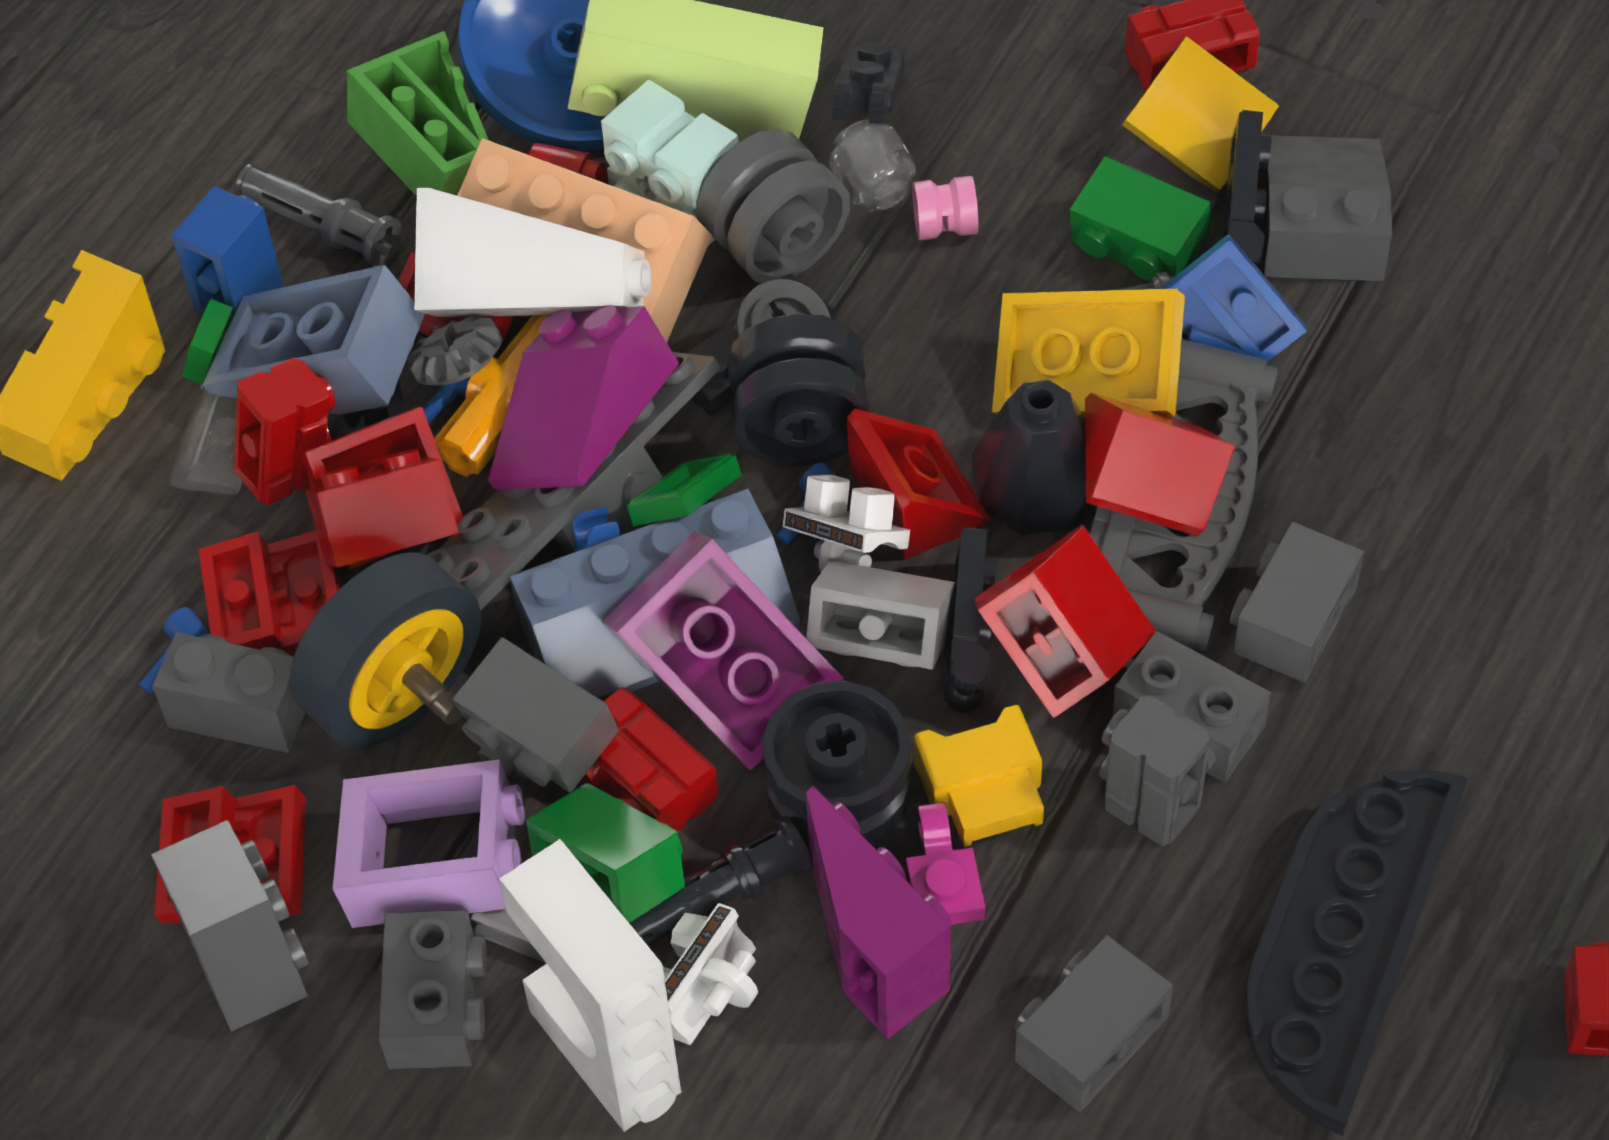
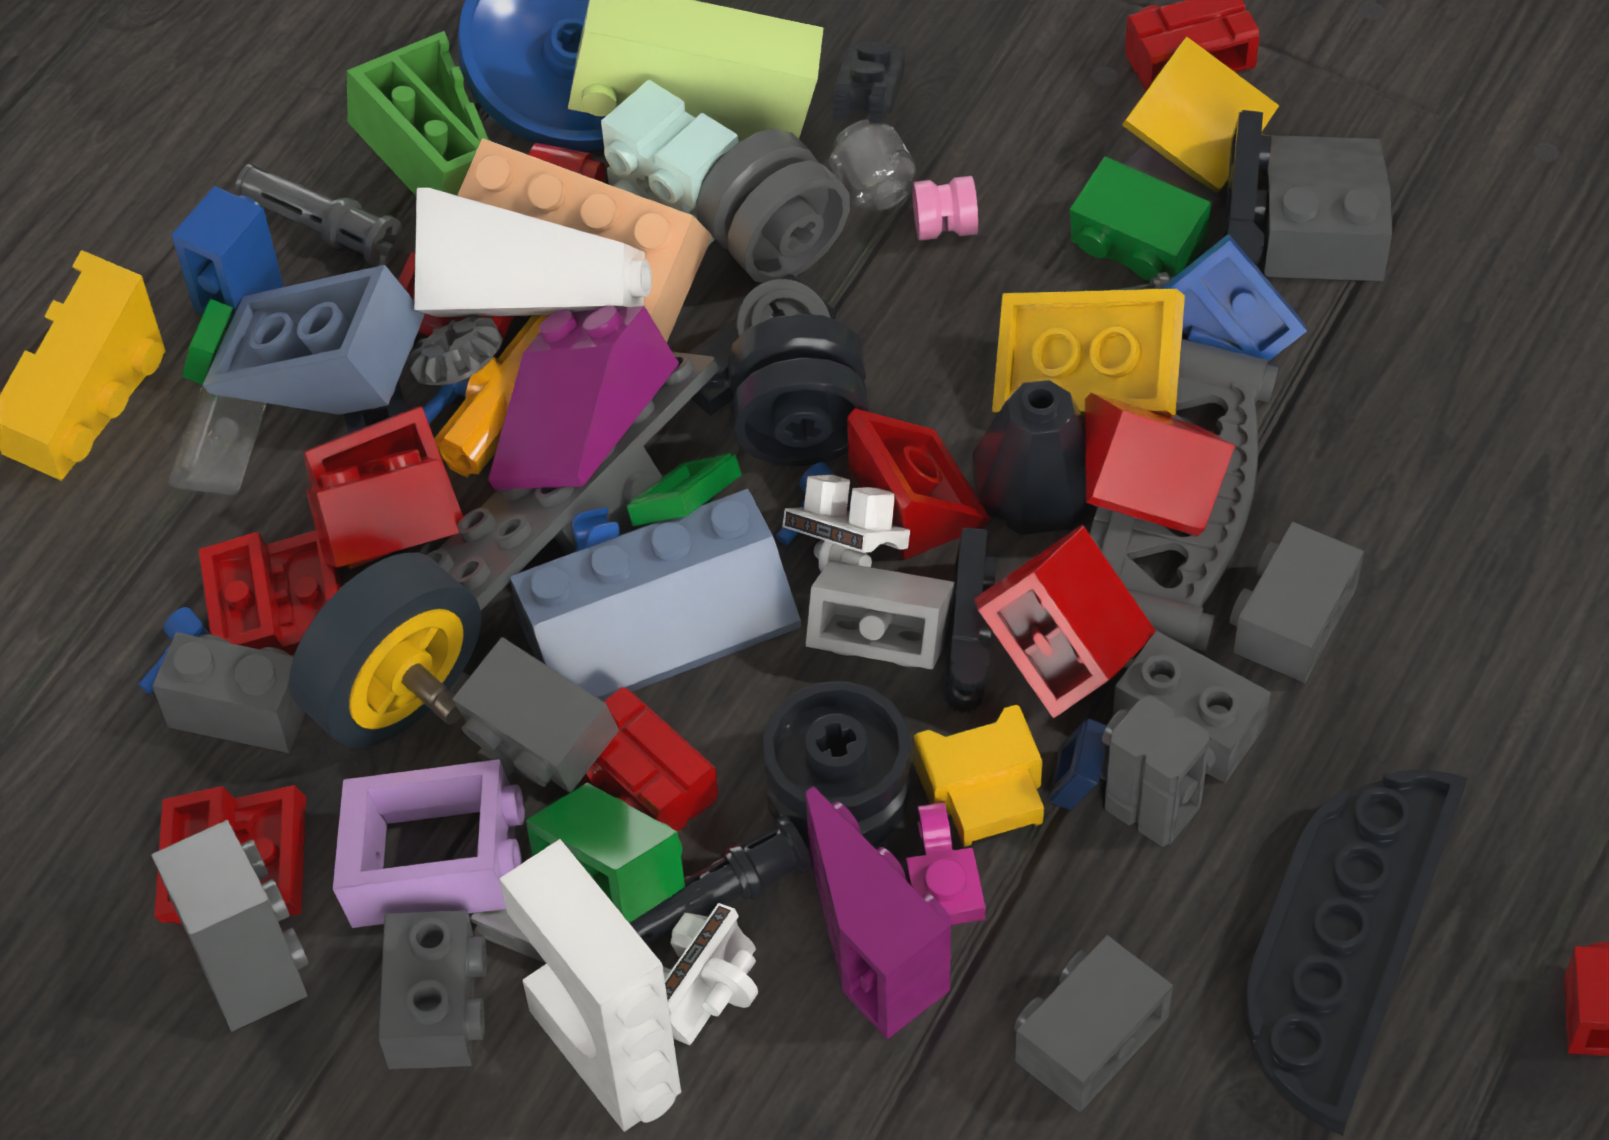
red brick [234,357,335,505] -> none
magenta slope [602,531,843,771] -> none
none -> dark blue tile [1049,719,1107,810]

